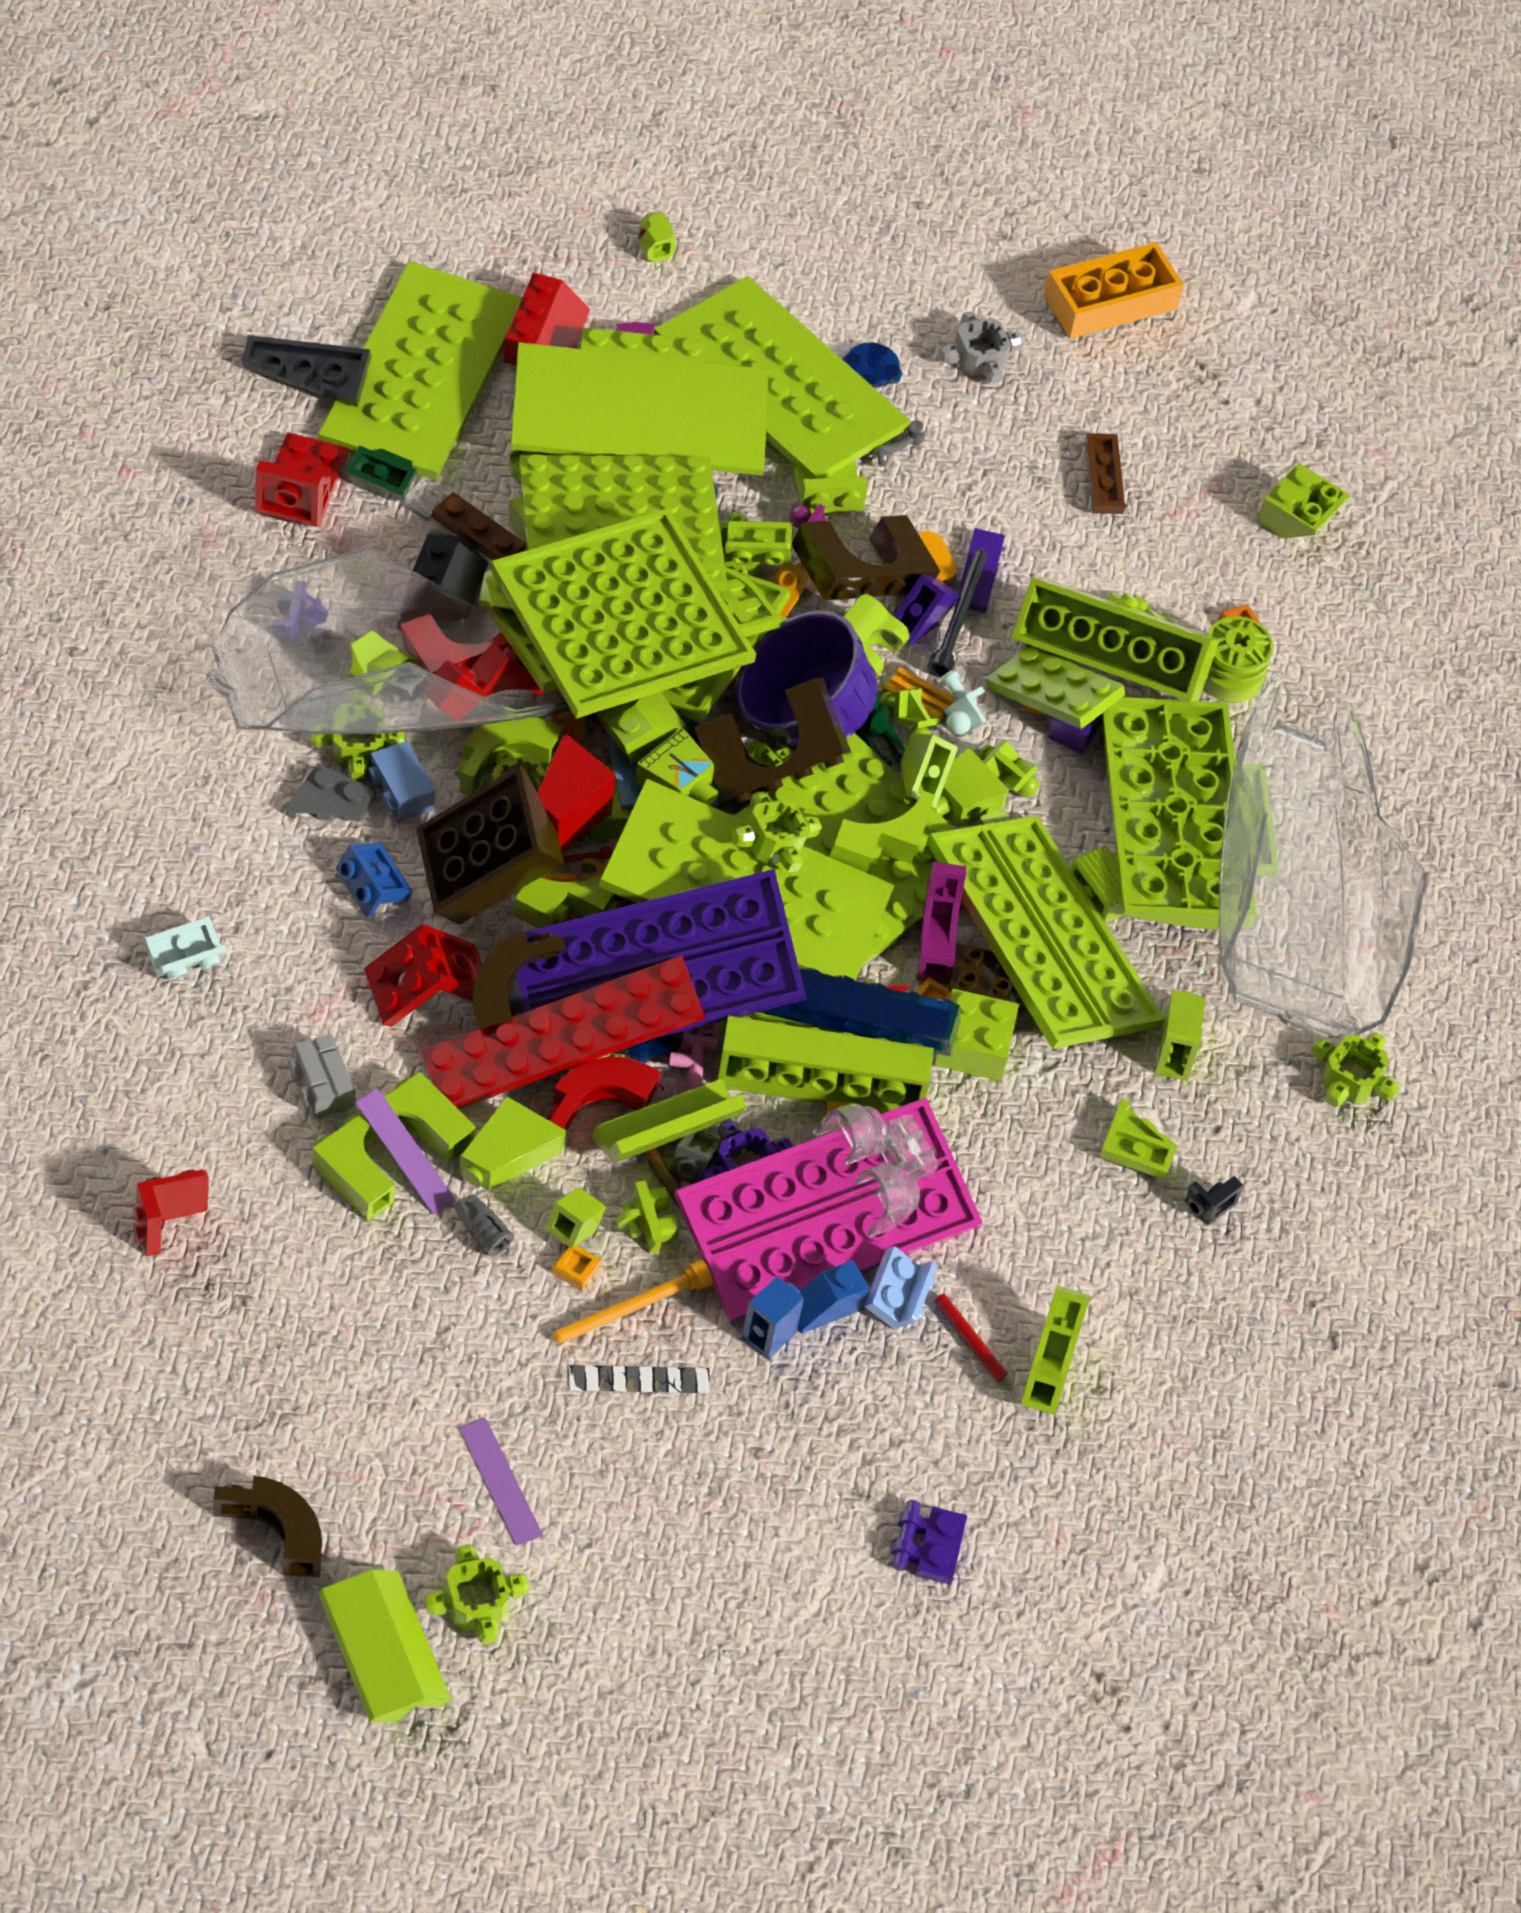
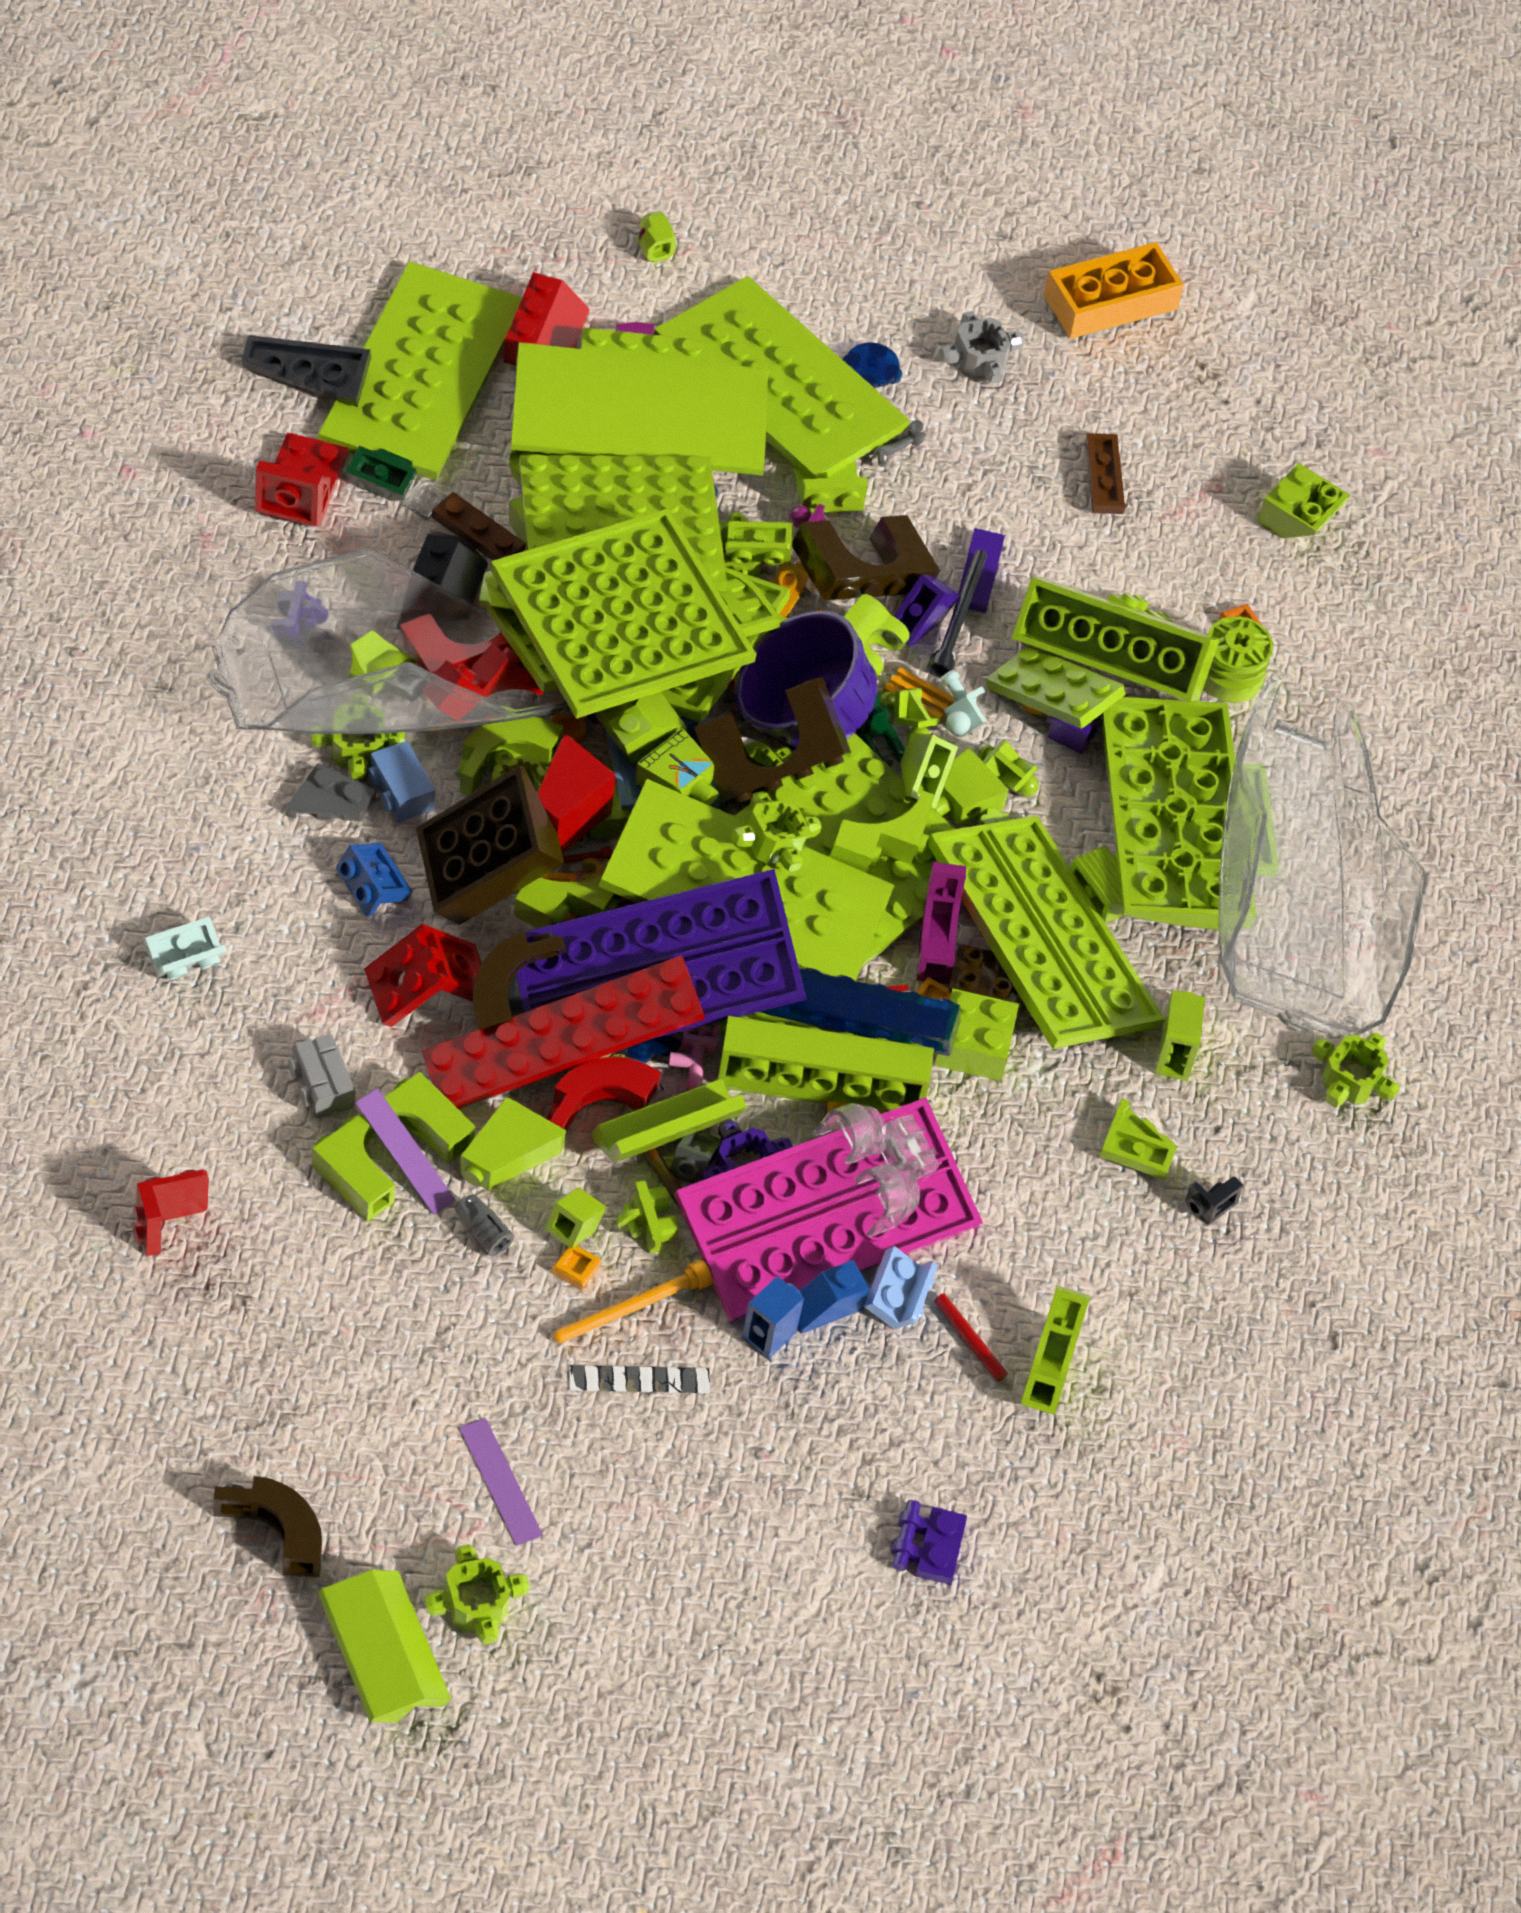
light orange tile [918,531,957,586] -> none

